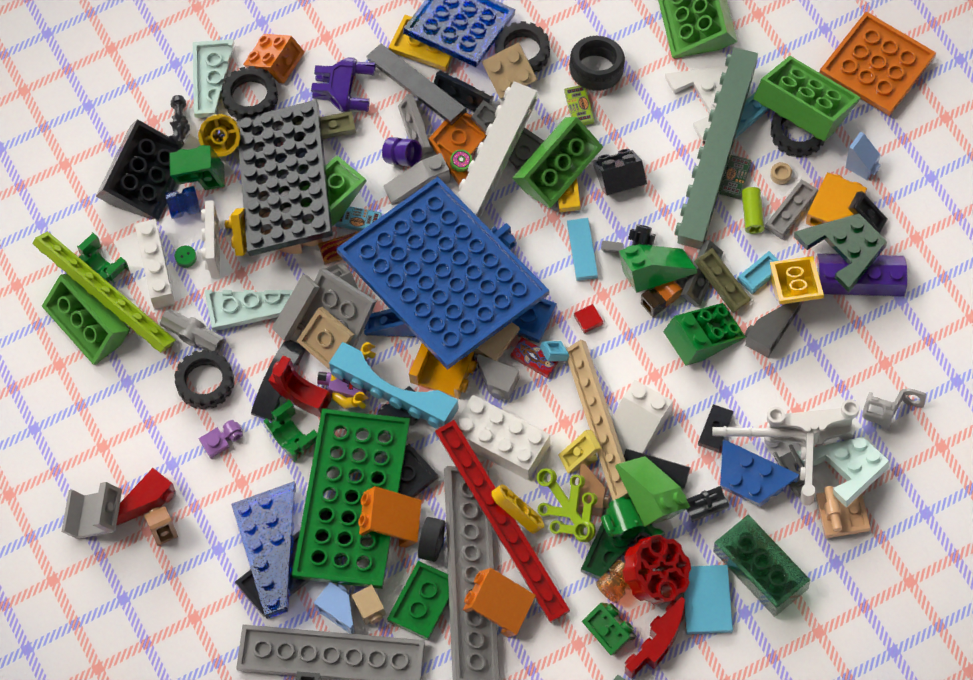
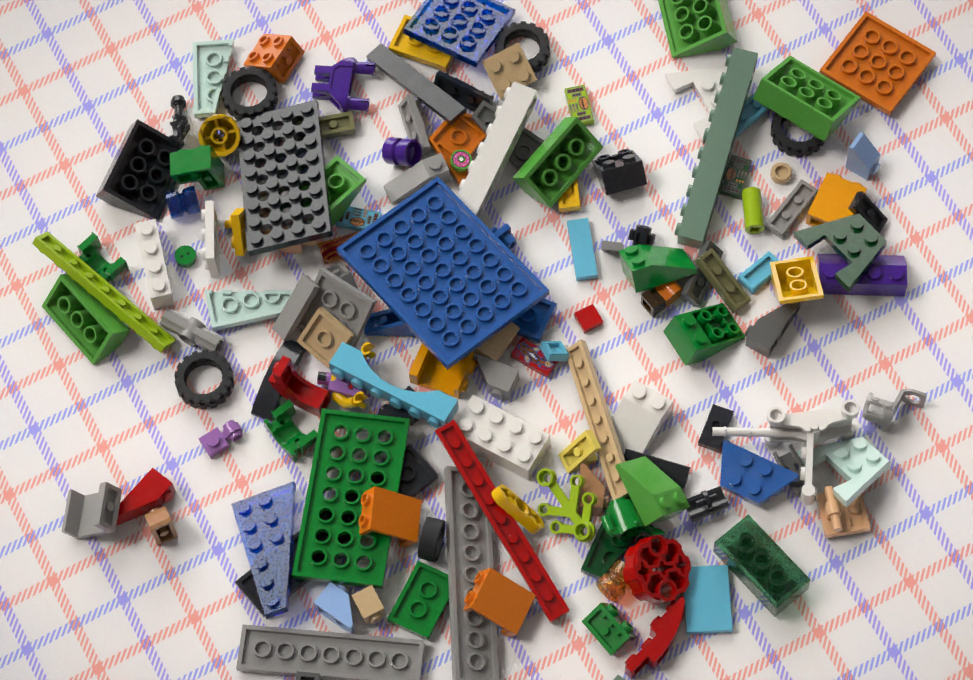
black tyre [569,35,625,91] -> none

